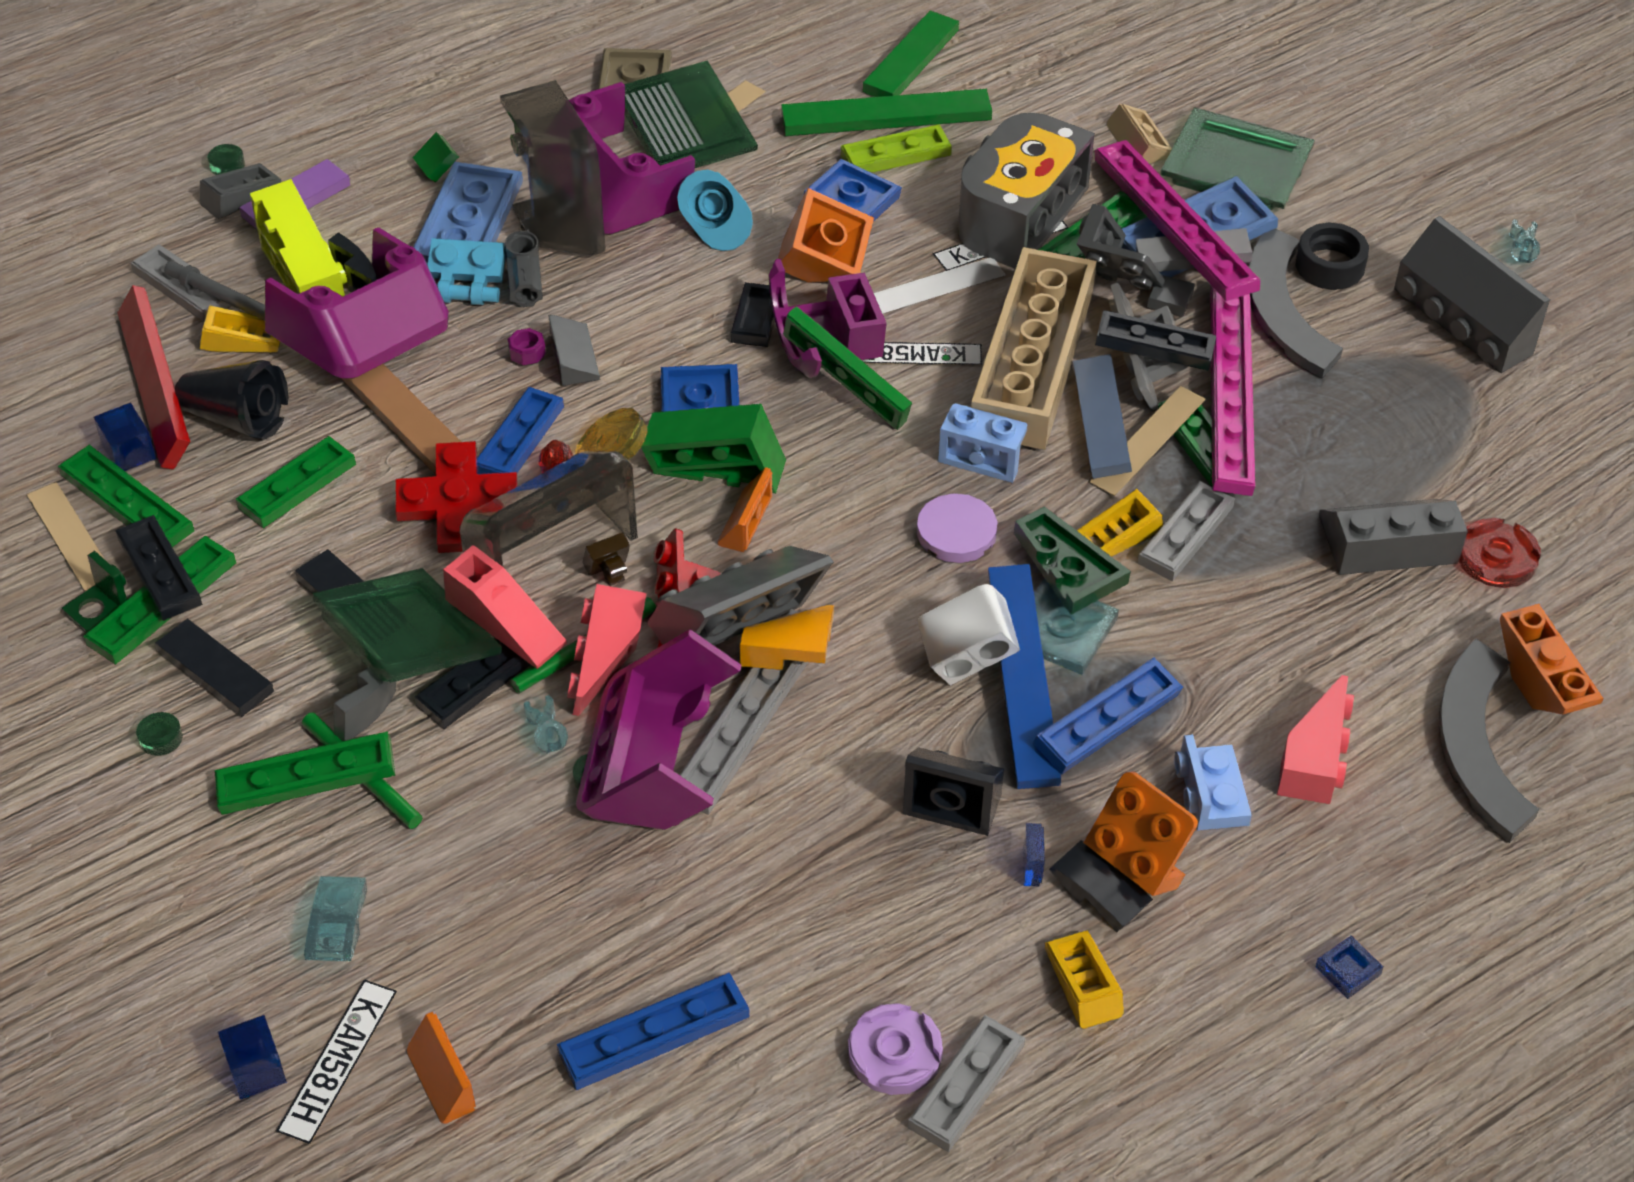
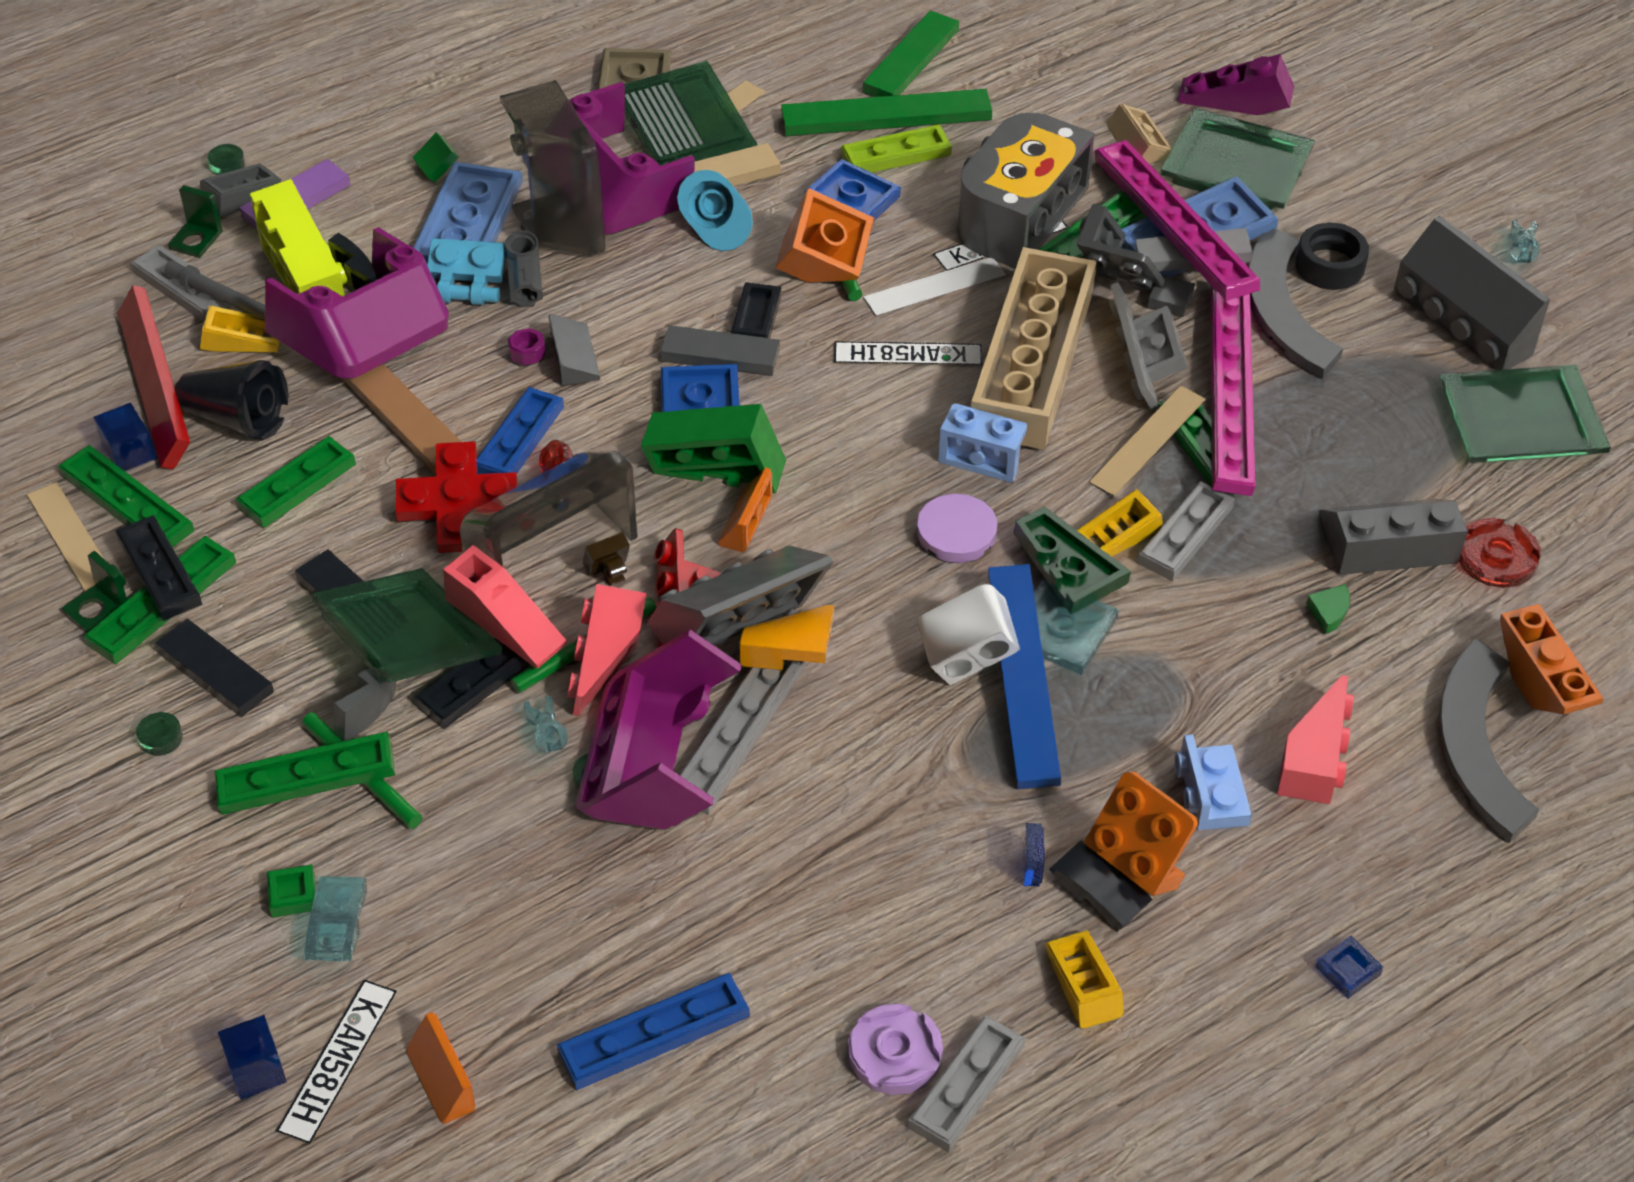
clear yellow tile [575,408,648,476] -> none
magenta piece [768,258,887,378] -> none
green tile [783,306,912,430] -> none
black slope [903,747,1004,836] -> none
blue tile [1033,657,1183,775] -> none
sand blue tile [1073,354,1132,479] -> none
black tile [1095,310,1216,371] -> none
none -> dark green bracket [168,185,223,258]
none -> green tile [267,864,318,918]
none -> dark grey tile [660,325,780,376]
none -> tan tile [695,143,781,186]
none -> magenta slope [1178,54,1294,115]
none -> green tile [1306,584,1350,634]
none -> clear green piece [1440,364,1611,463]

